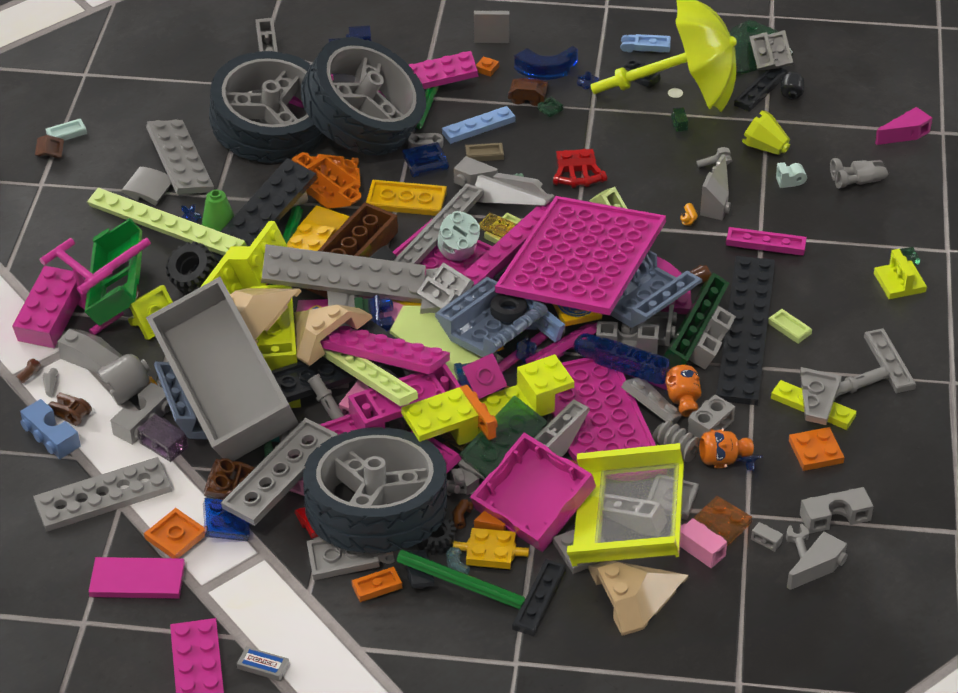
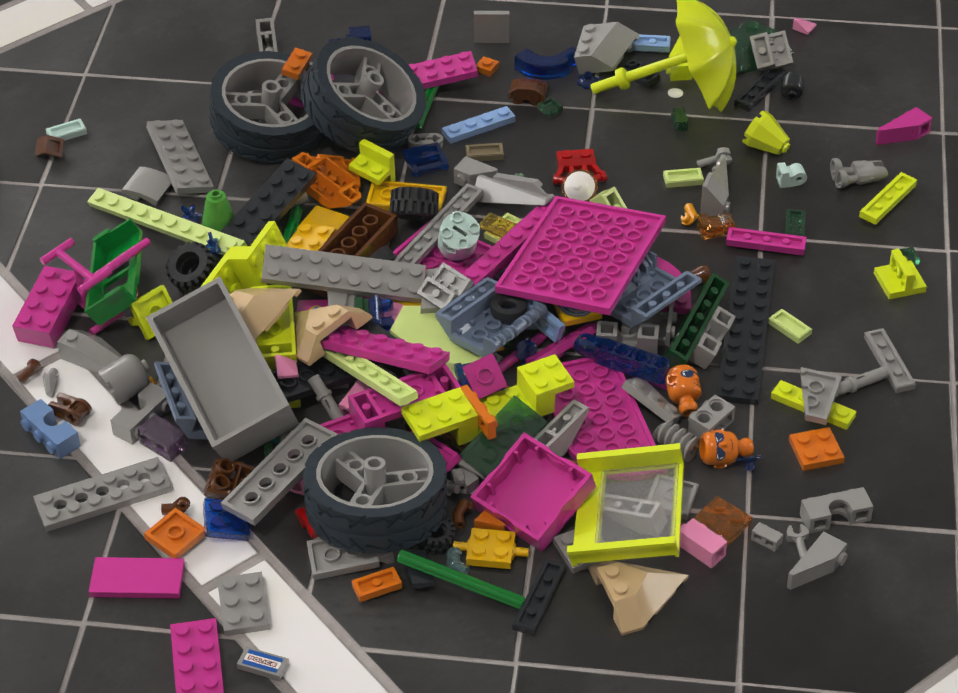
none -> reddish brown arm [161,497,190,515]
none -> clear blue plant [205,232,221,255]
none -> light grey plate [217,571,270,636]
none -> bright pink slope [275,355,299,379]
none -> orange plate [281,47,312,80]
none -> neon yellow bracket [349,139,396,185]
none -> black tyre [389,187,439,221]
none -> white piece [561,168,598,201]
none -> light grey wedge [574,22,639,75]
none -> yellowish green tile [663,168,704,188]
none -> neon yellow slope [666,36,692,81]
none -> clear orange leg [697,212,737,240]
none -> clear green plate [785,209,806,237]
none -> bright pink slope [793,18,817,35]
none -> neon yellow plate [859,172,917,225]

